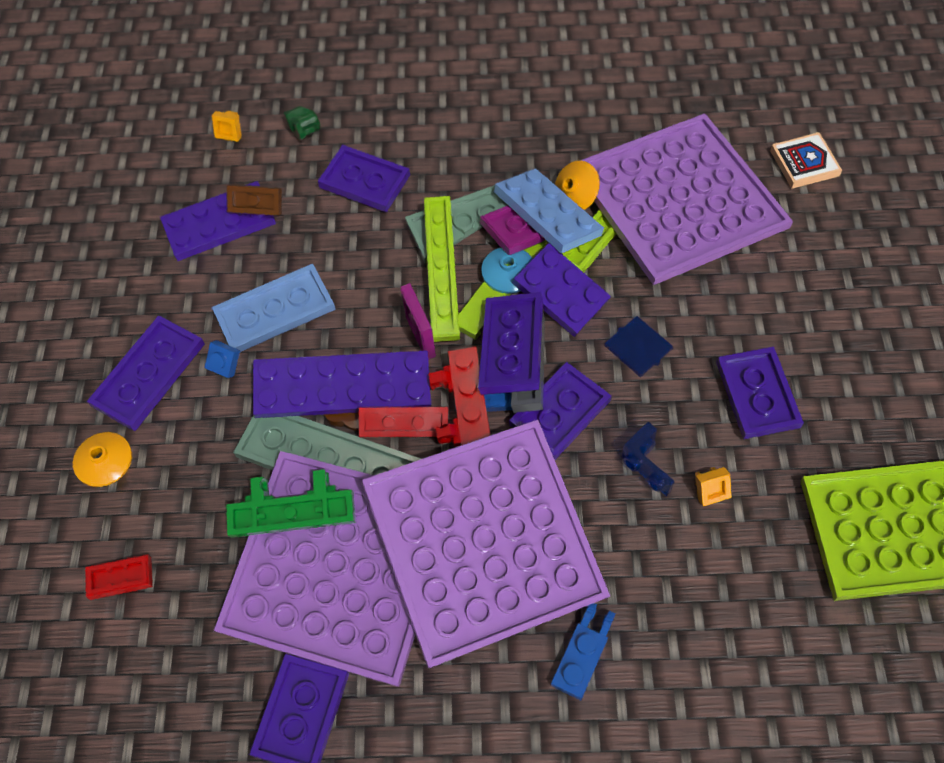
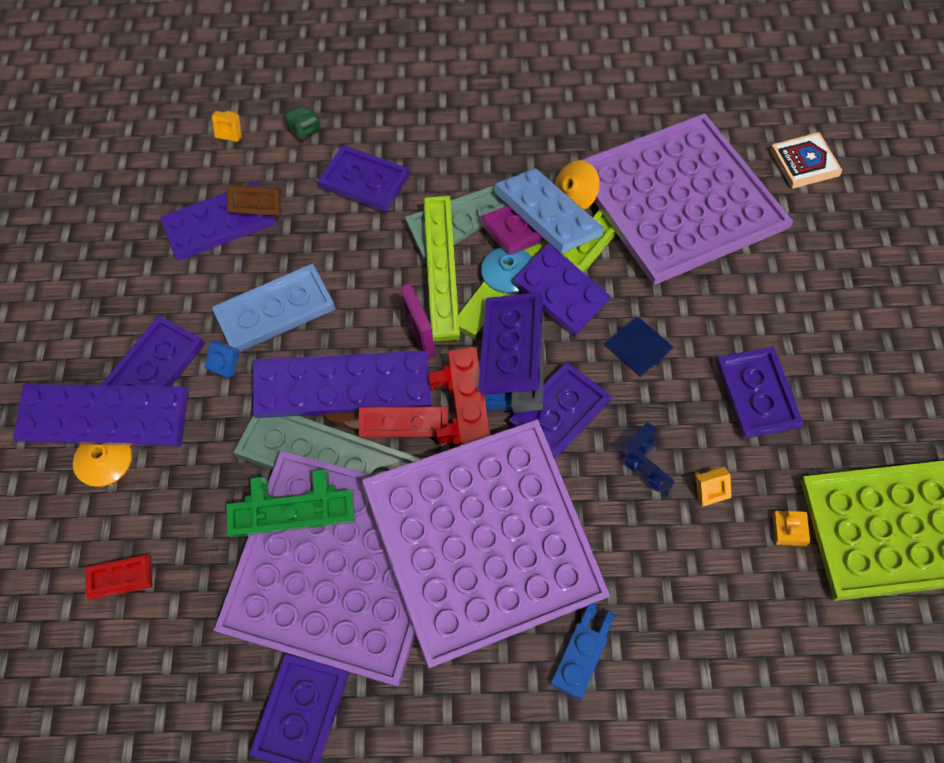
none -> dark purple plate [13,384,189,447]
none -> light orange tile [772,511,810,546]

